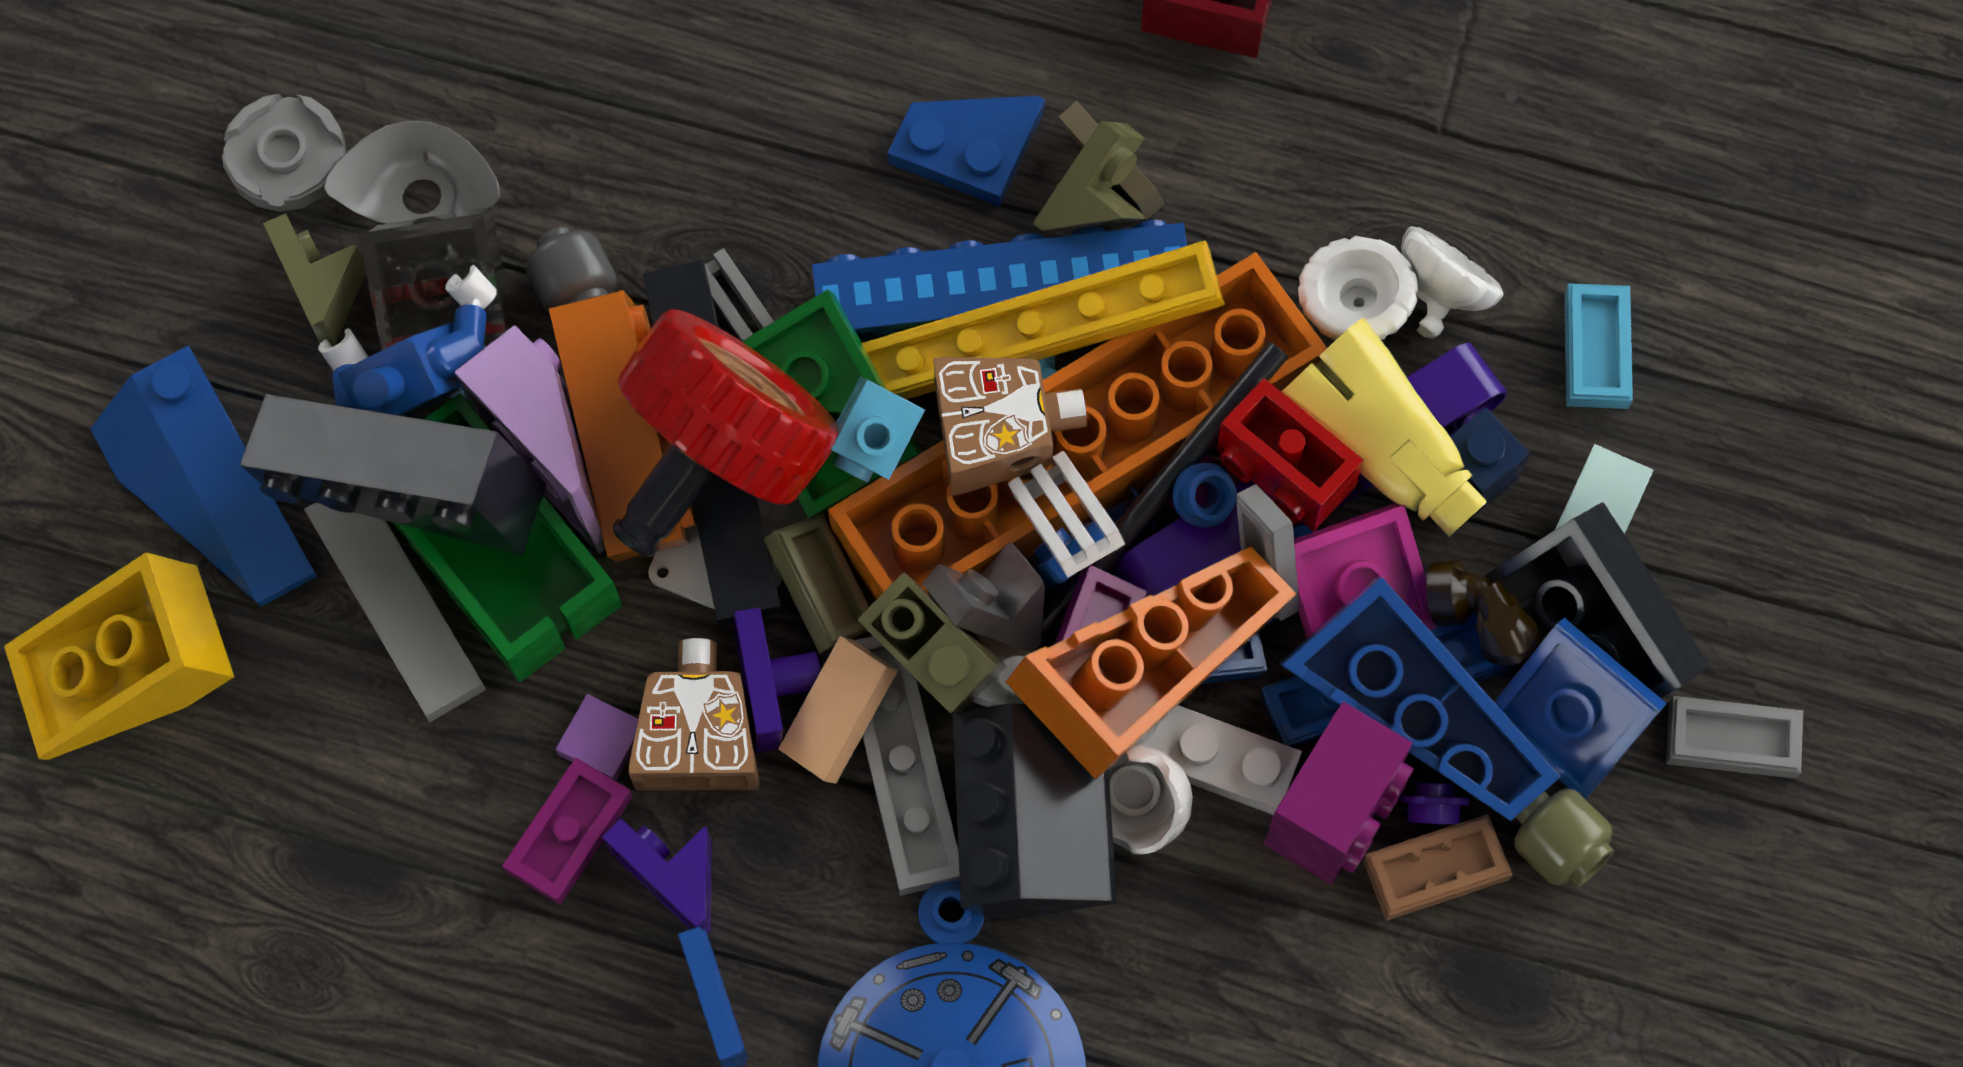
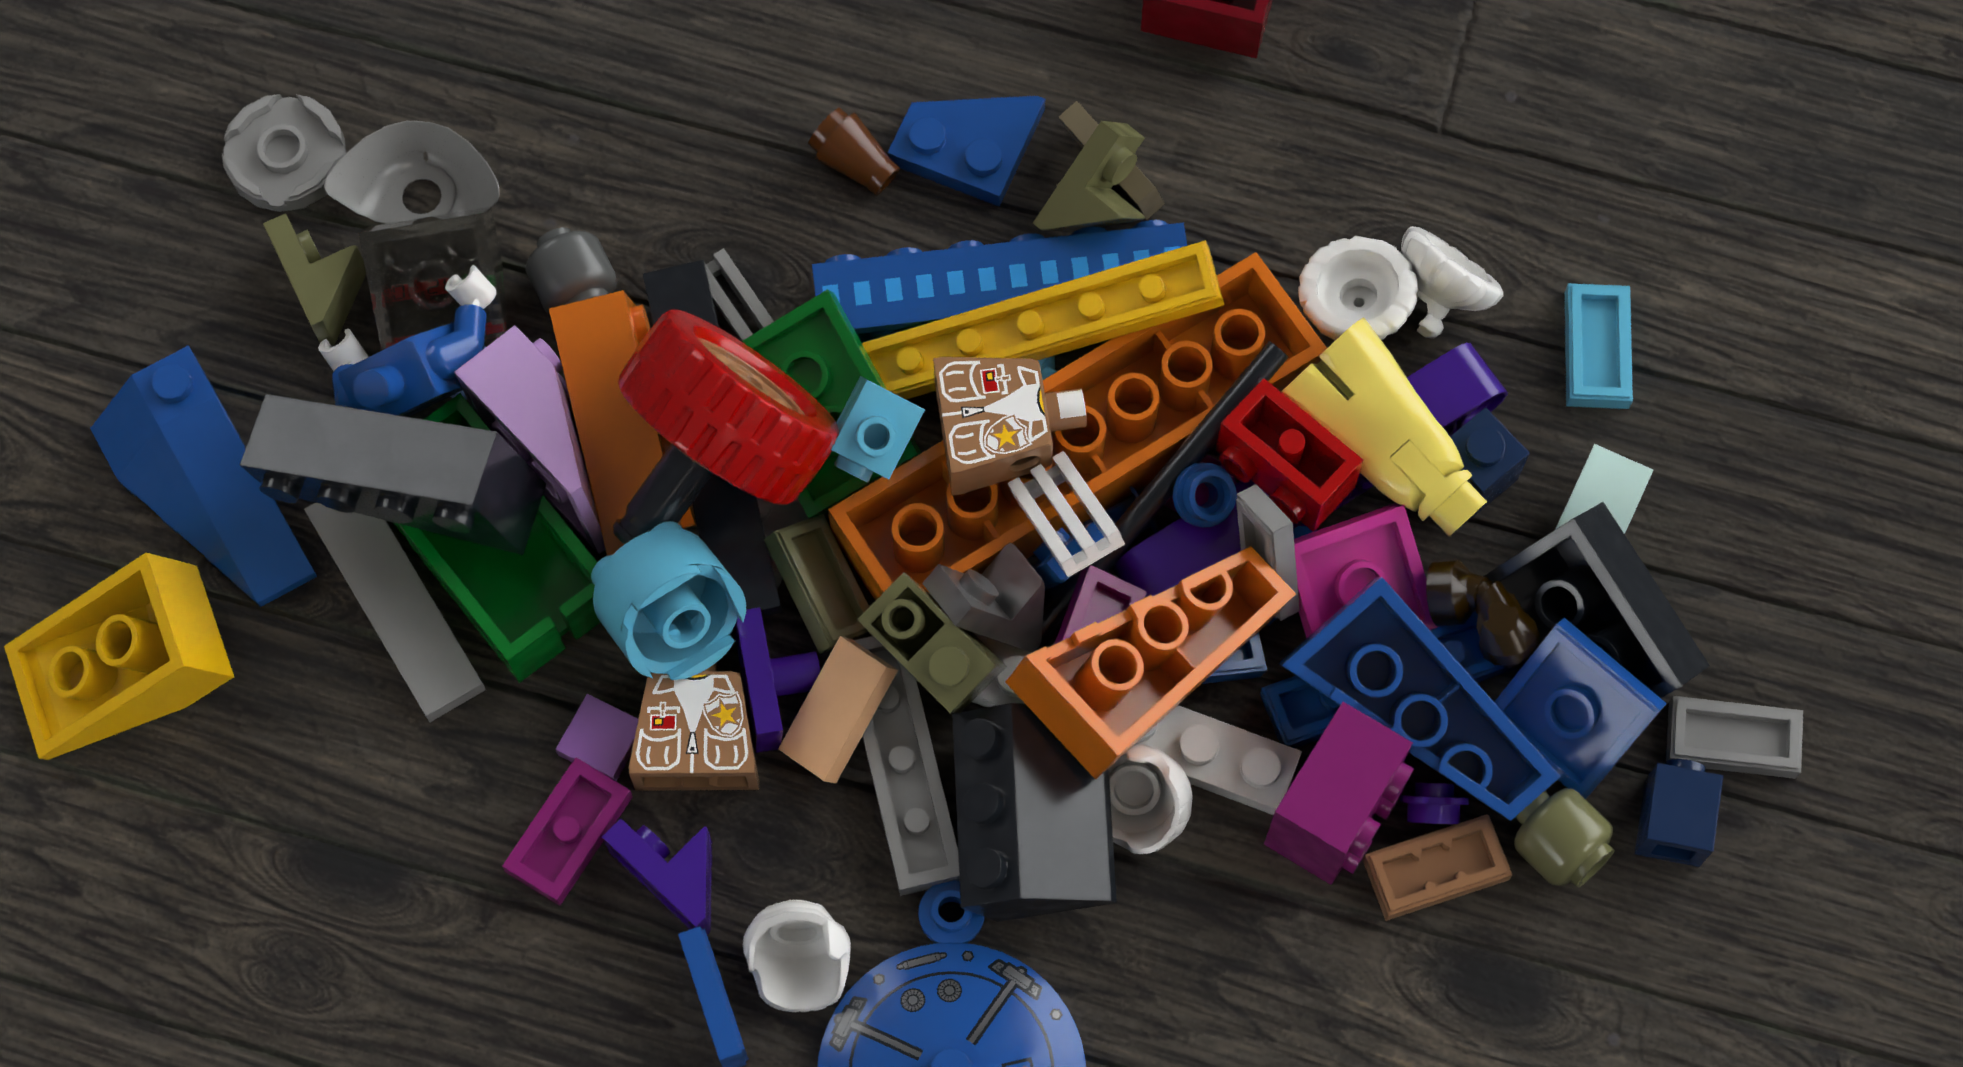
none -> medium azure brick [591,521,746,680]
none -> white hair [743,900,851,1012]
none -> reddish brown cone [808,107,900,196]
none -> dark blue brick [1635,759,1724,867]

